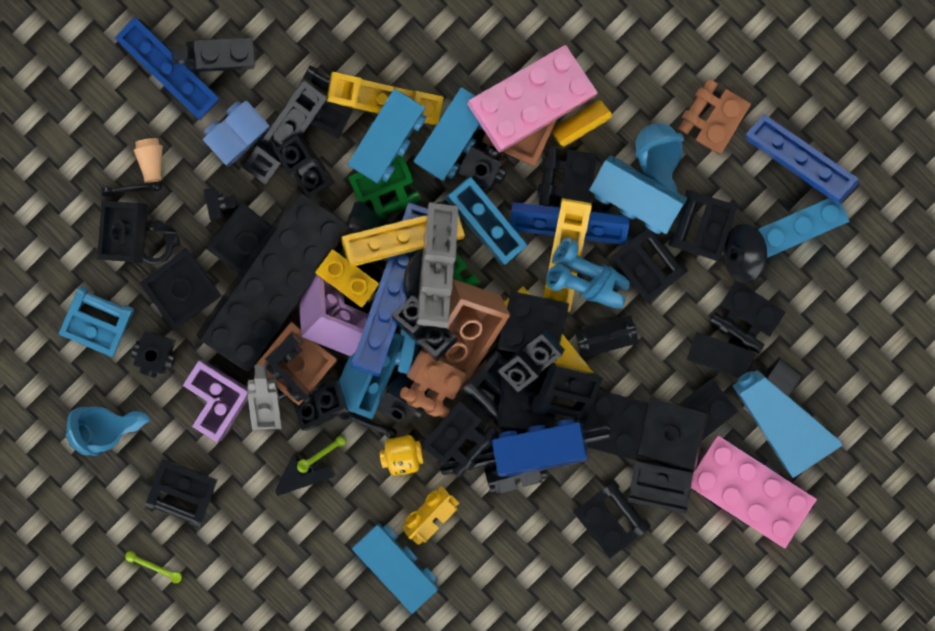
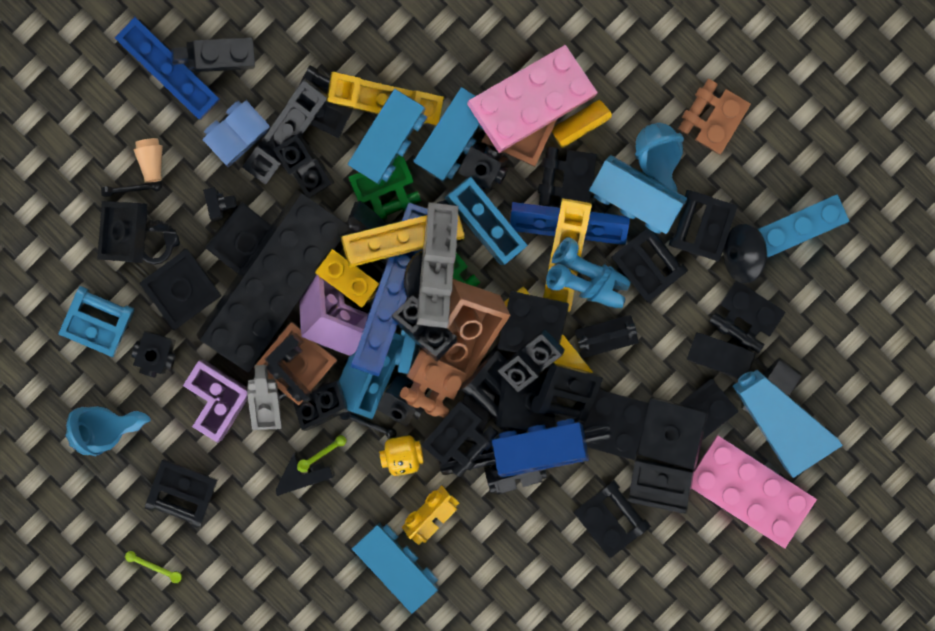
blue plate [745,114,858,205] -> none

